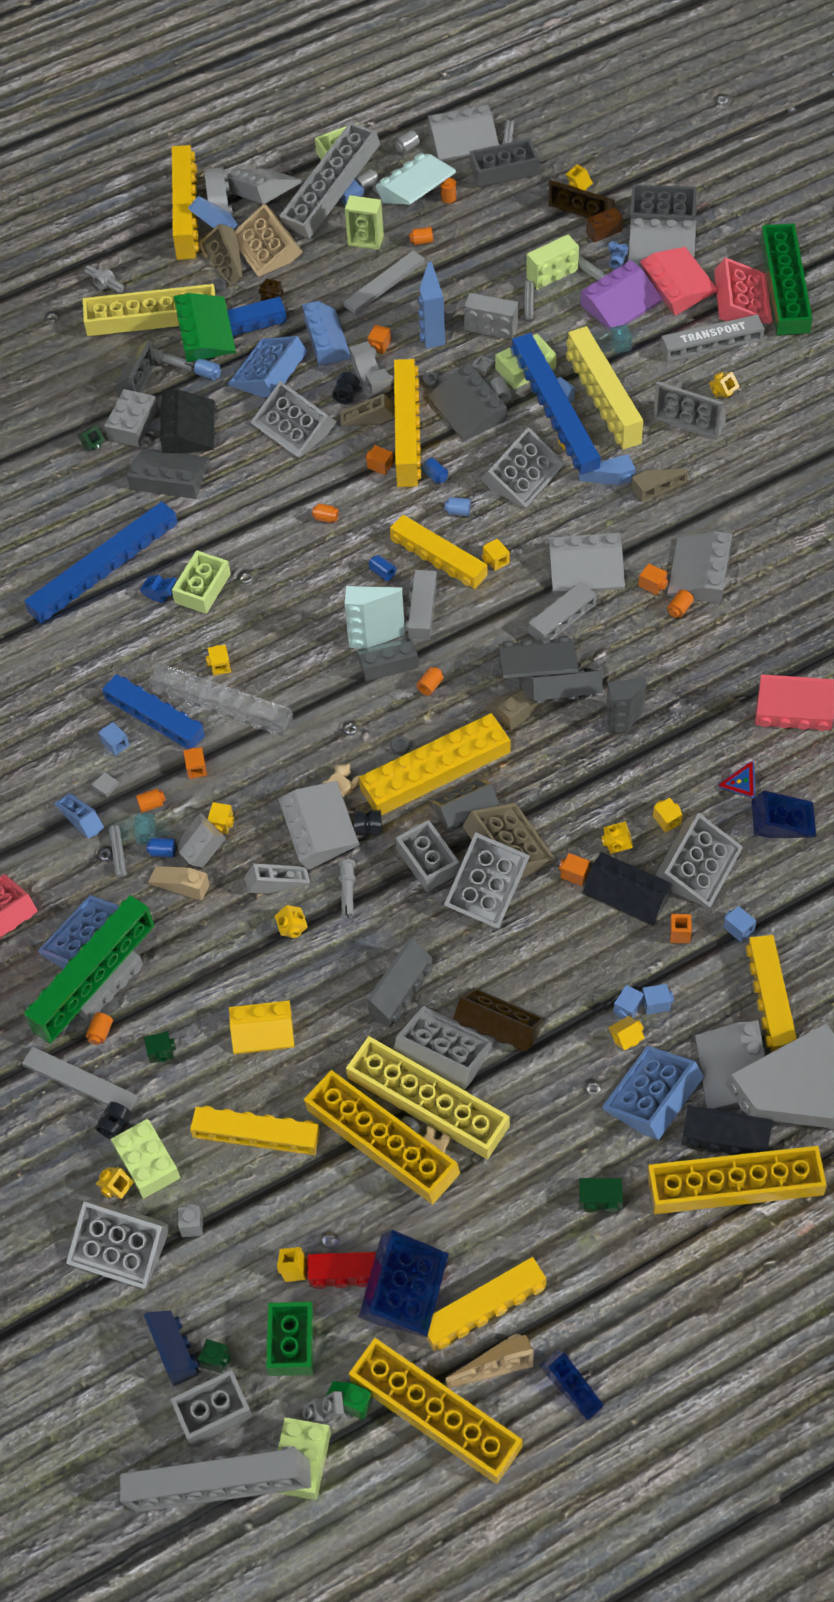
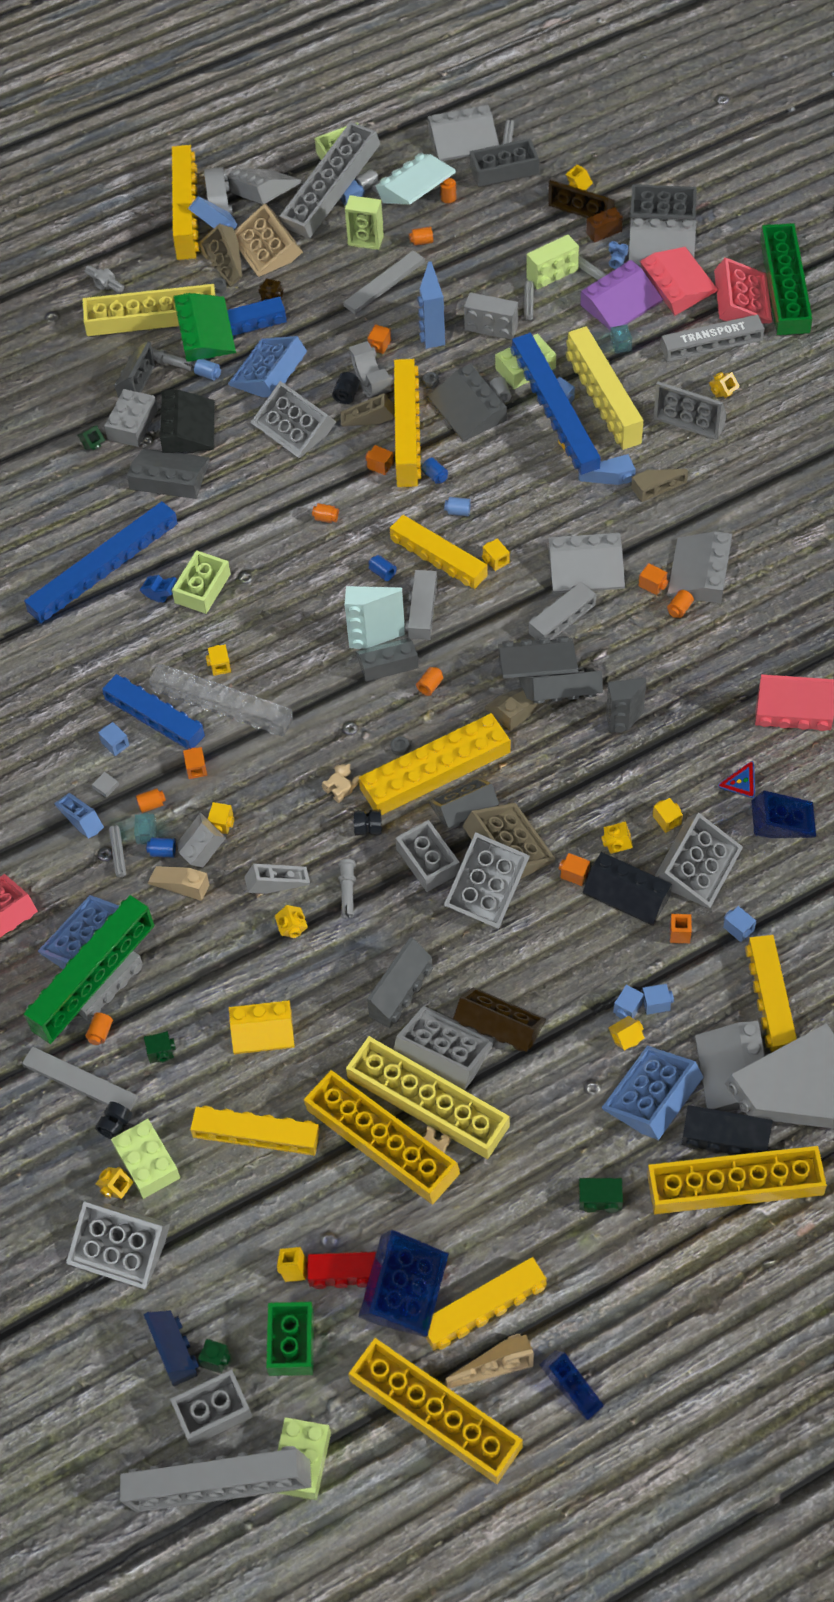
light grey brick [178,1204,203,1238] -> none
light grey slope [278,781,360,870] -> none
medium blue slope [302,301,351,365] -> none
light grey slope [303,1391,344,1424] -> none
green slope [325,1381,373,1420] -> none
light grey brick [395,130,419,154] -> none
dark grey tile [401,1116,420,1133] -> none
light grey tile [472,355,494,375] -> none
light grey slope [480,427,565,509] -> none

